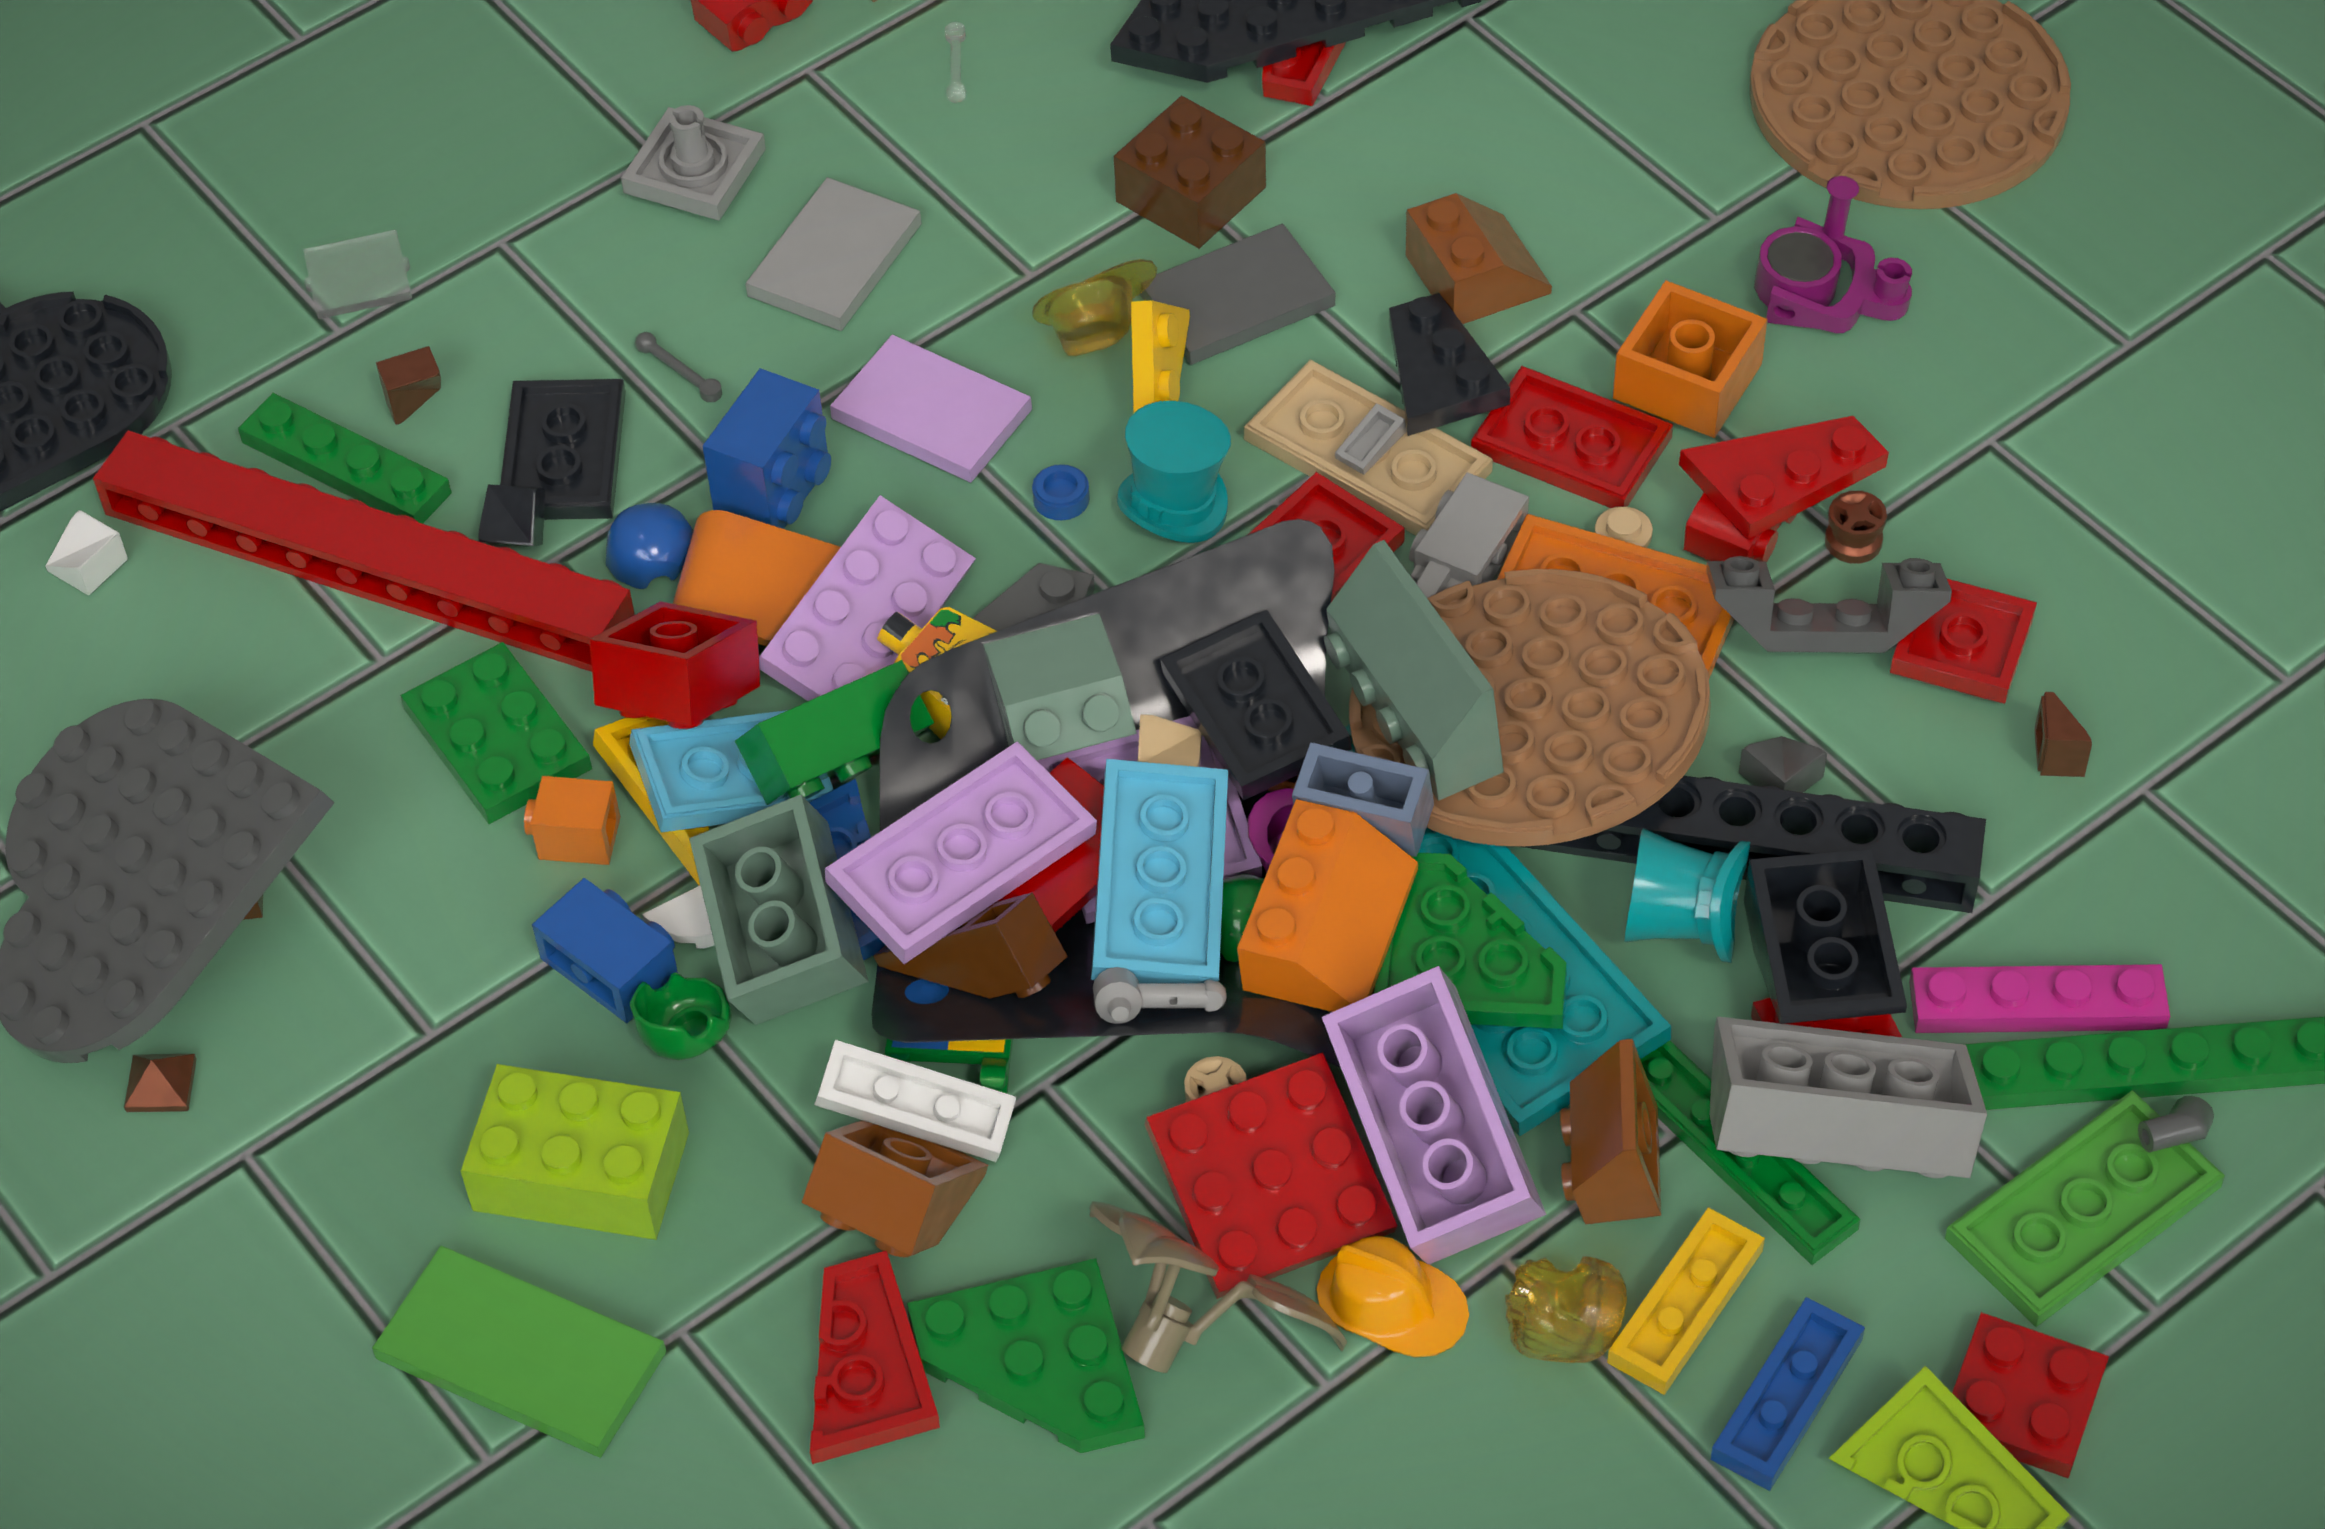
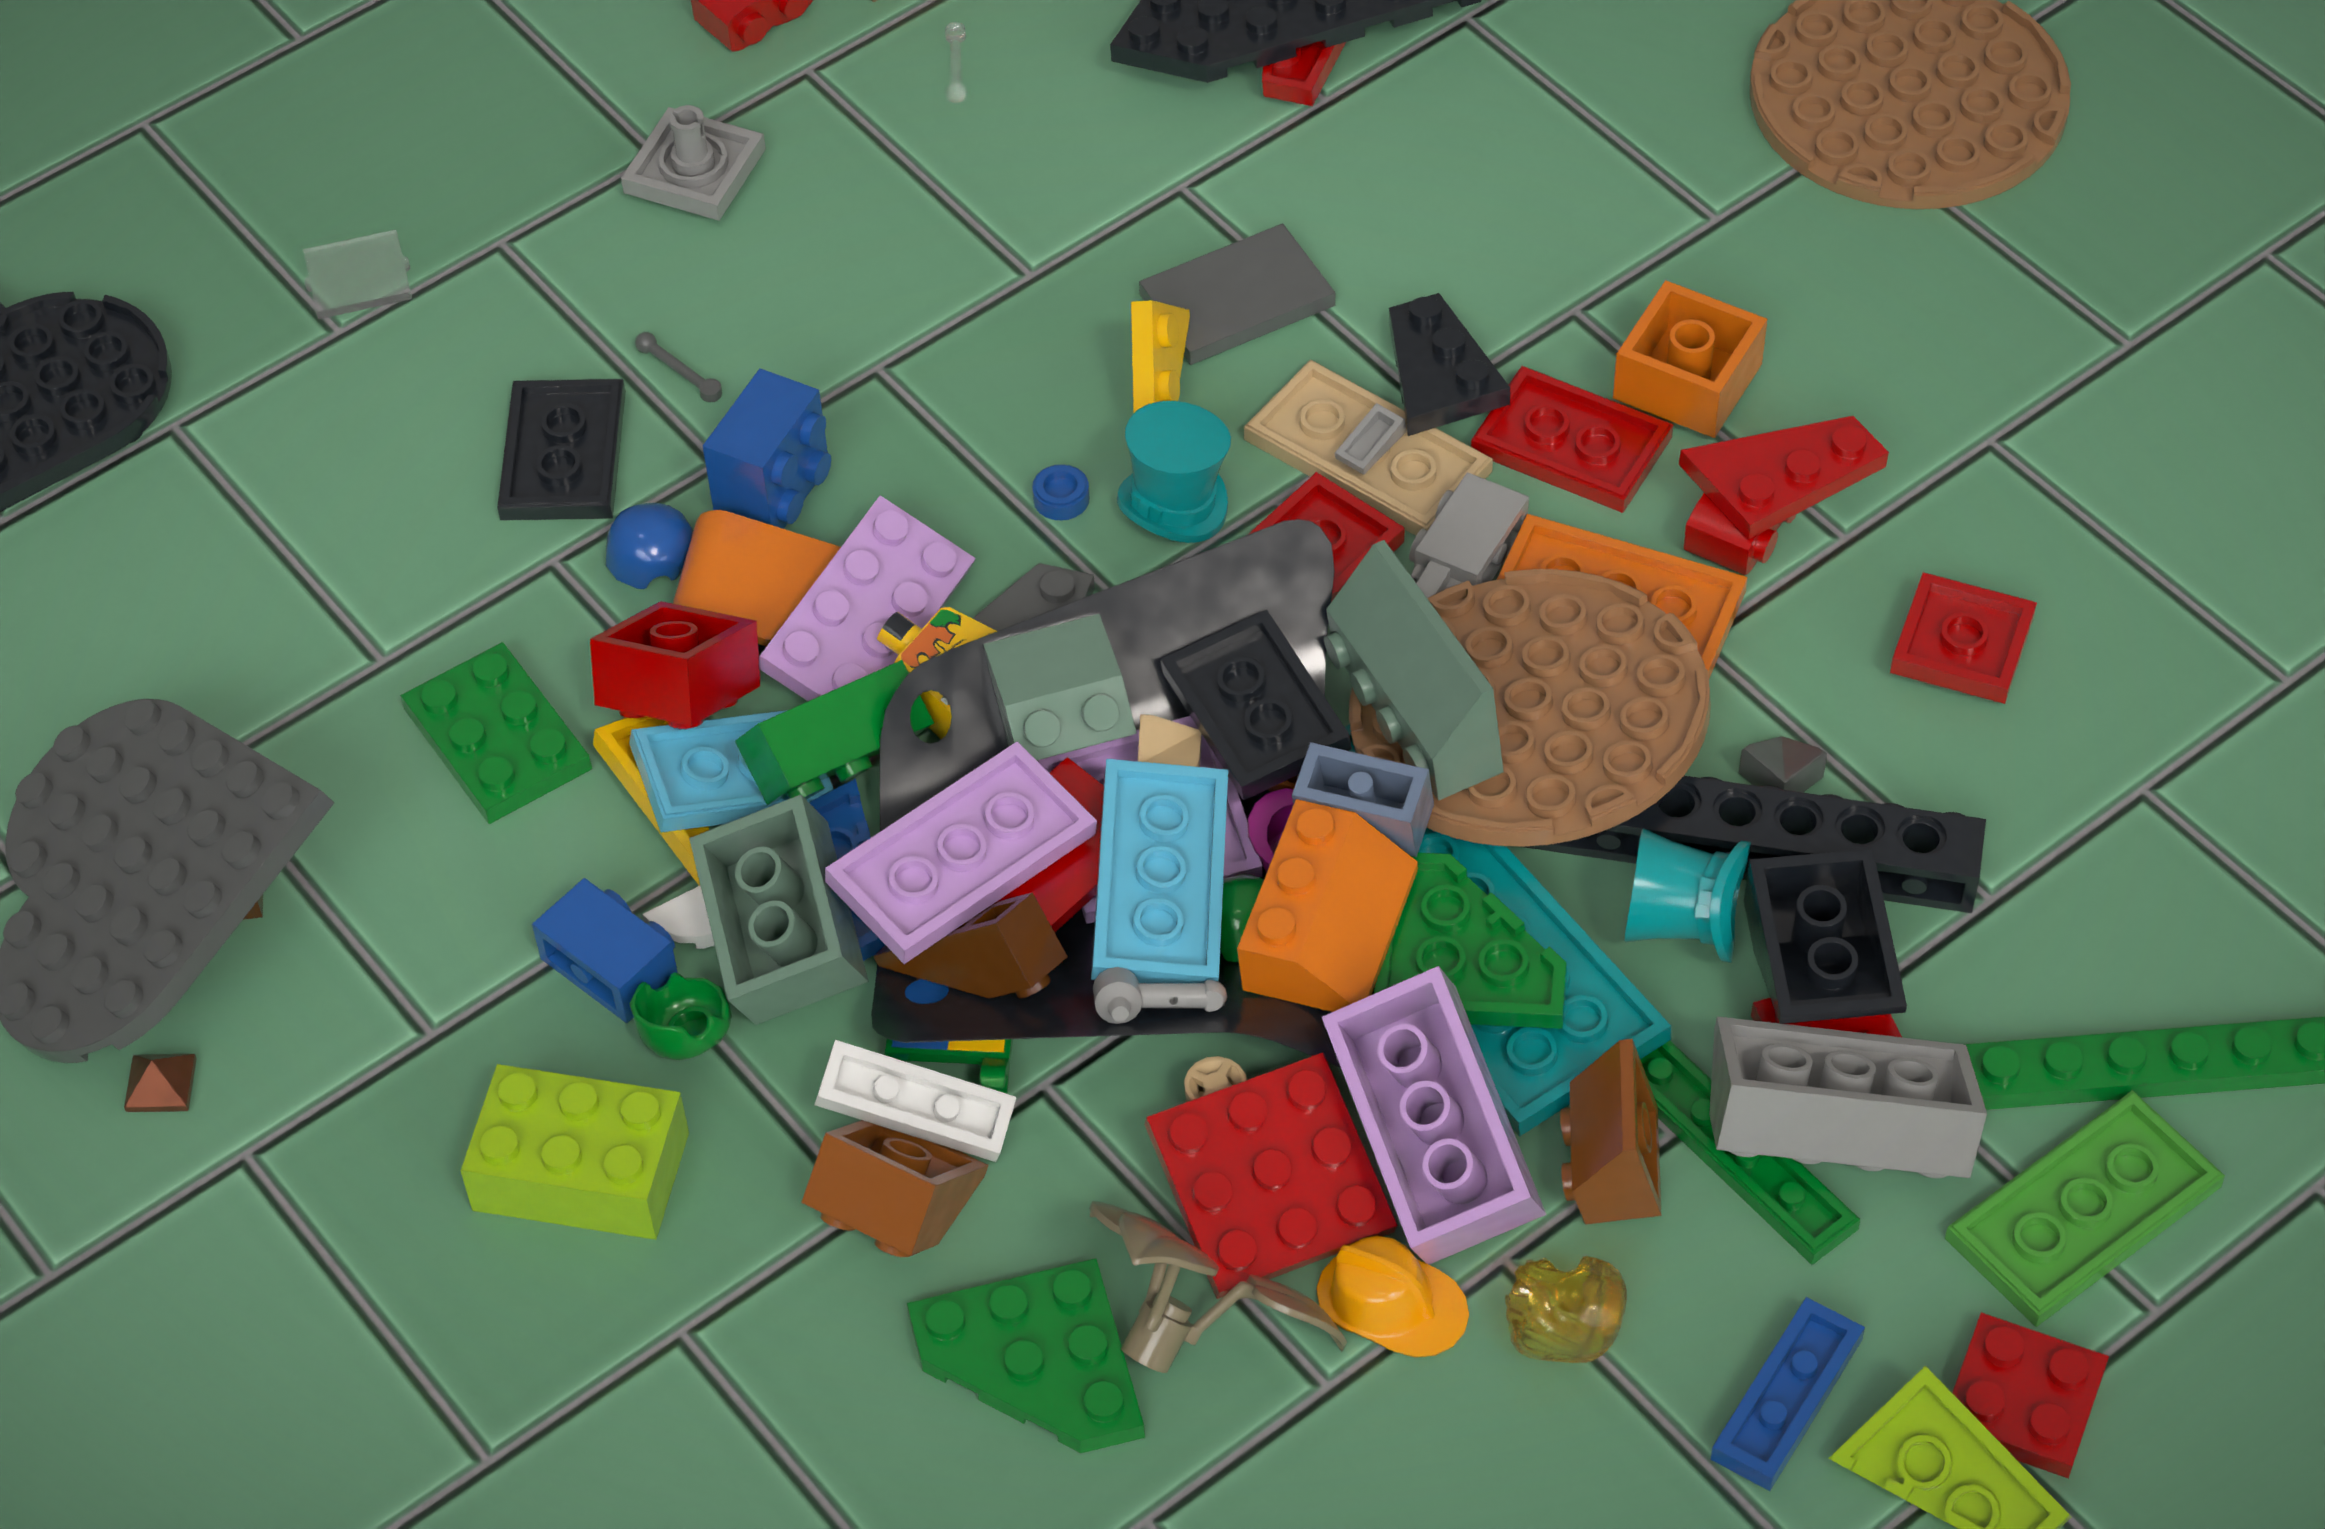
white slope [46,510,128,596] -> none
red brick [93,430,635,672] -> none
green plate [238,393,452,524] -> none
bright green tile [372,1245,666,1458] -> none
copper slope [376,346,441,425] -> none
black slope [478,484,546,546] -> none
orange brick [524,776,621,865] -> none
light grey tile [745,177,921,331] -> none
red wing [810,1250,940,1464] -> none
lavender tile [830,335,1032,483] -> none
clear yellow piece [1032,259,1157,356] -> none
reddish brown brick [1114,95,1266,249] -> none
dark orange slope [1405,193,1552,324] -> none
tan plate [1595,507,1653,548] -> none
yellow plate [1607,1207,1765,1395] -> none
dark grey slope [1706,556,1952,653] -> none
magenta piece [1754,176,1912,333] -> none
copper wheel [1825,491,1887,564] -> none
dark pink plate [1909,964,2170,1033] -> none
copper slope [2034,692,2092,777] -> none
dark grey arm [2138,1096,2214,1153] -> none

